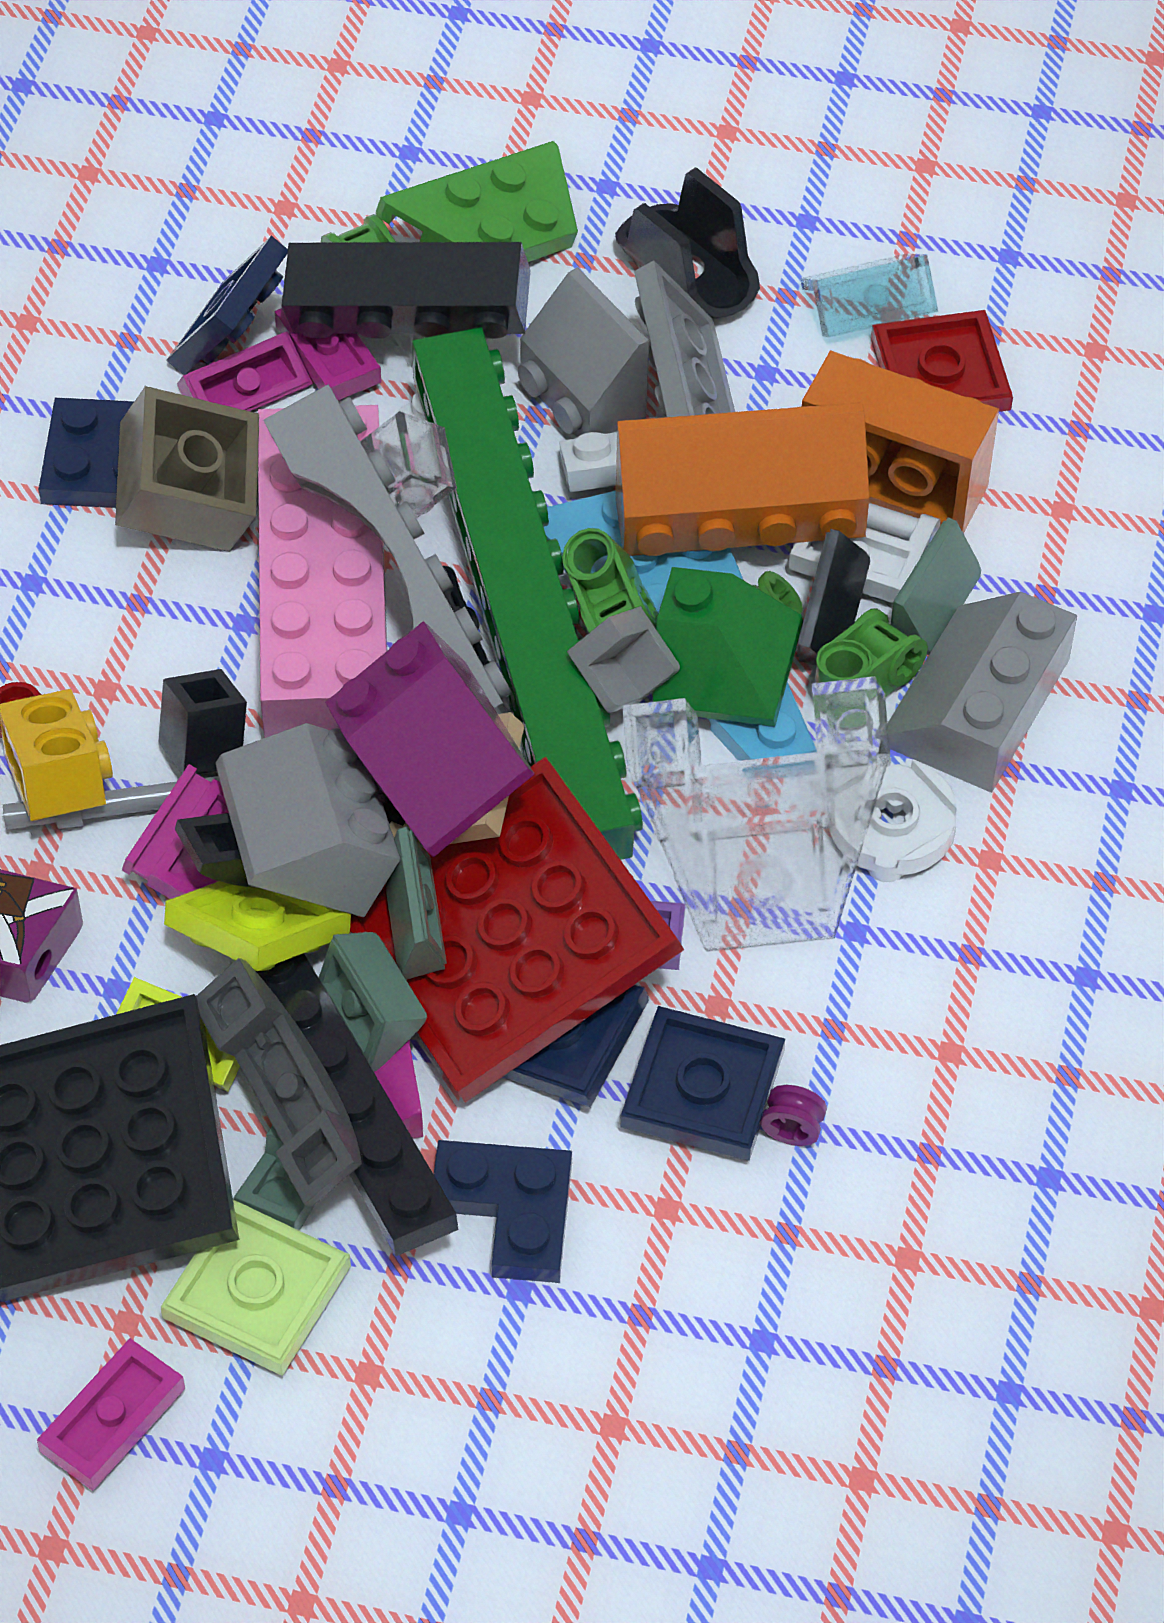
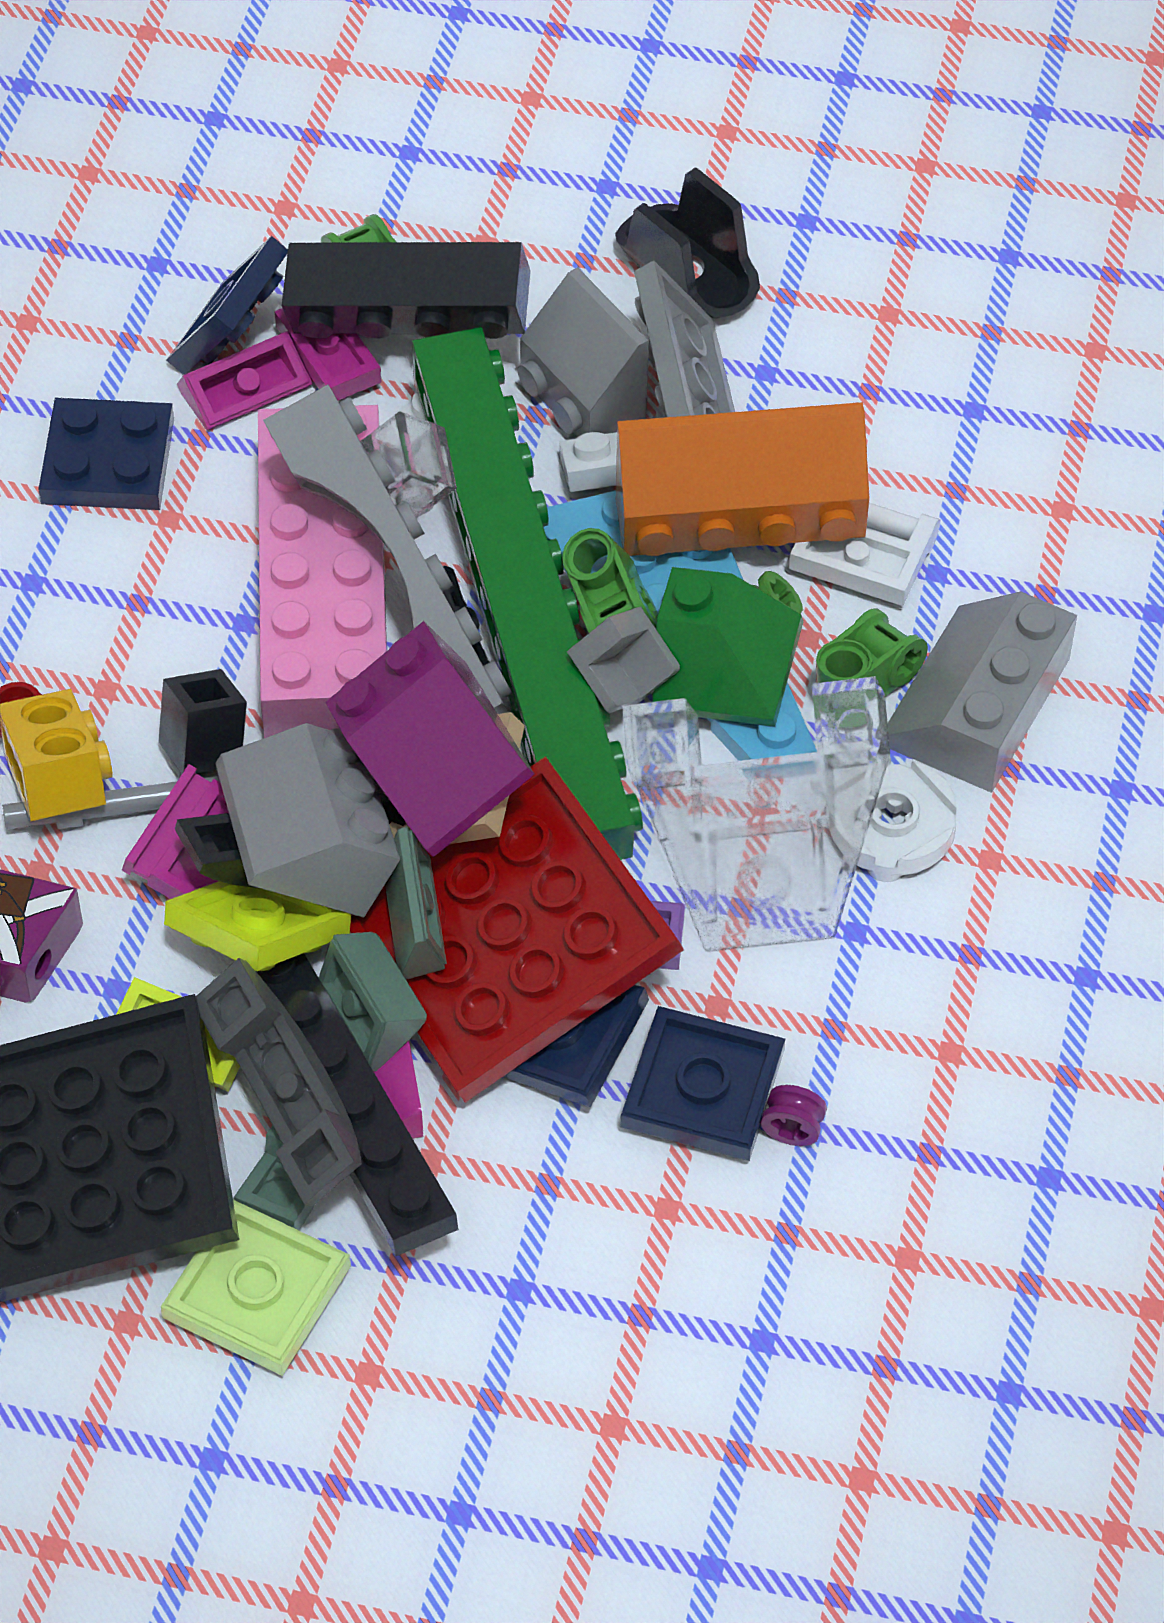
dark pink plate [37,1338,185,1491] -> none
dark tan brick [115,386,259,552] -> none
bright green wing [375,141,578,262] -> none
dark blue plate [434,1140,572,1283] -> none
black slope [796,529,870,665] -> none
clear light blue panel [800,253,938,337] -> none
orange brick [801,350,999,534] -> none
red tile [871,310,1013,412] -> none
sand green slope [891,518,981,655] -> none

